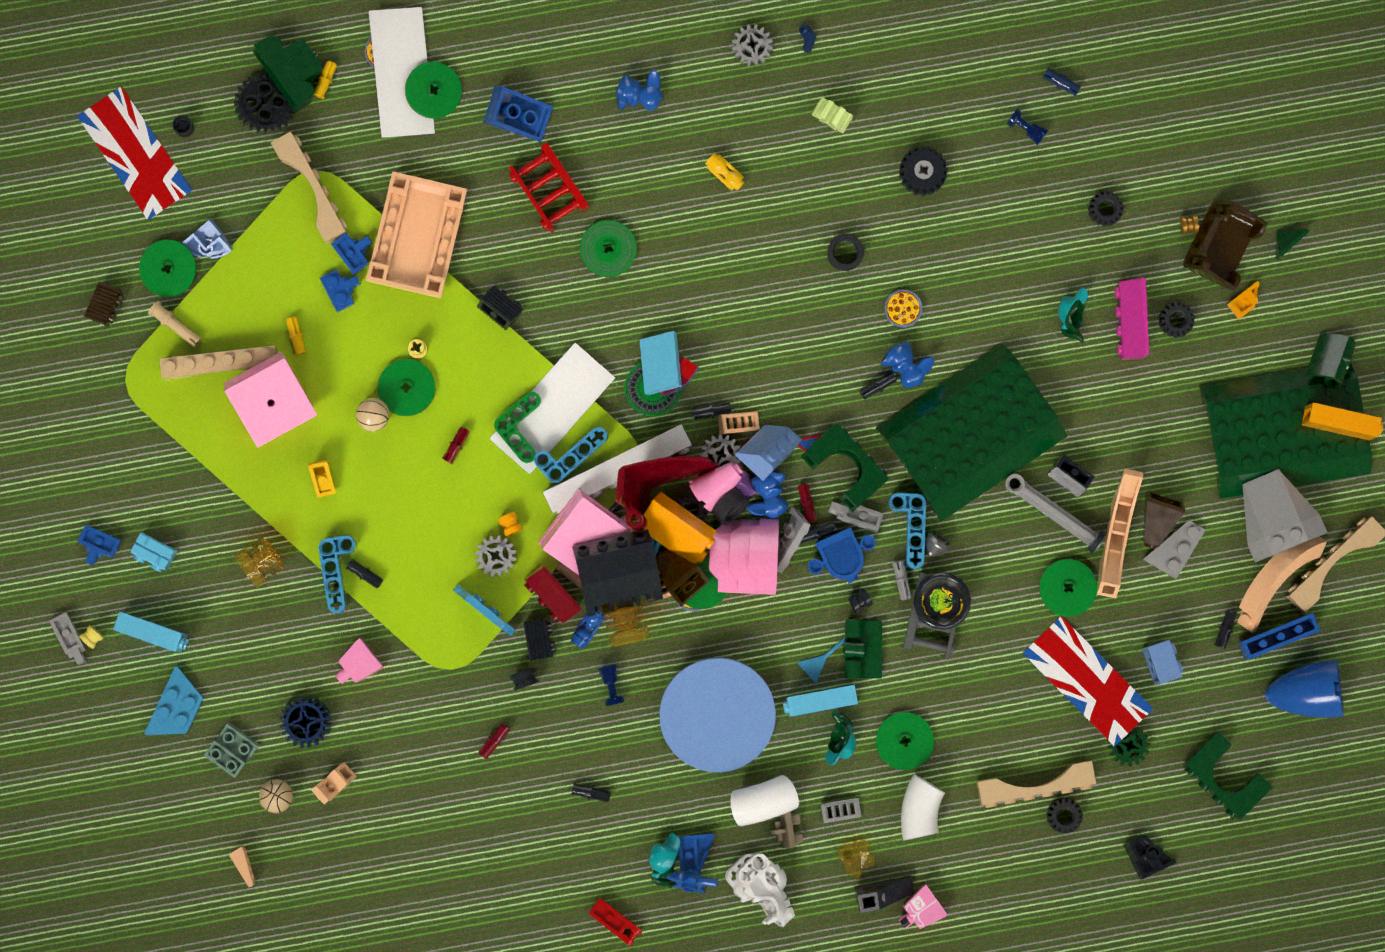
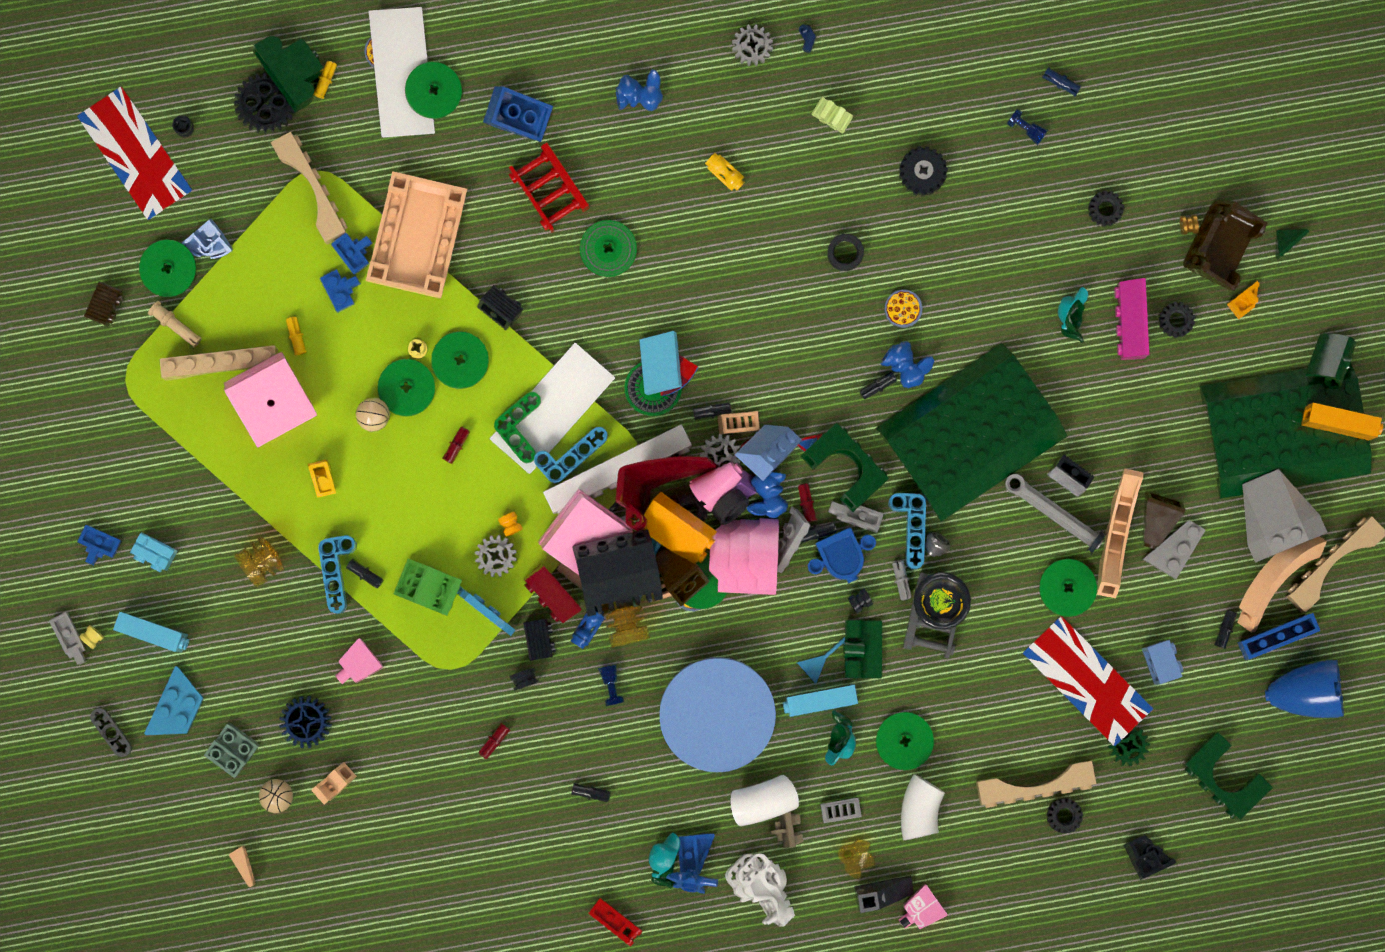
none -> dark grey beam [90,708,132,757]
none -> bright green bracket [393,559,462,616]
none -> green piece [431,332,489,389]

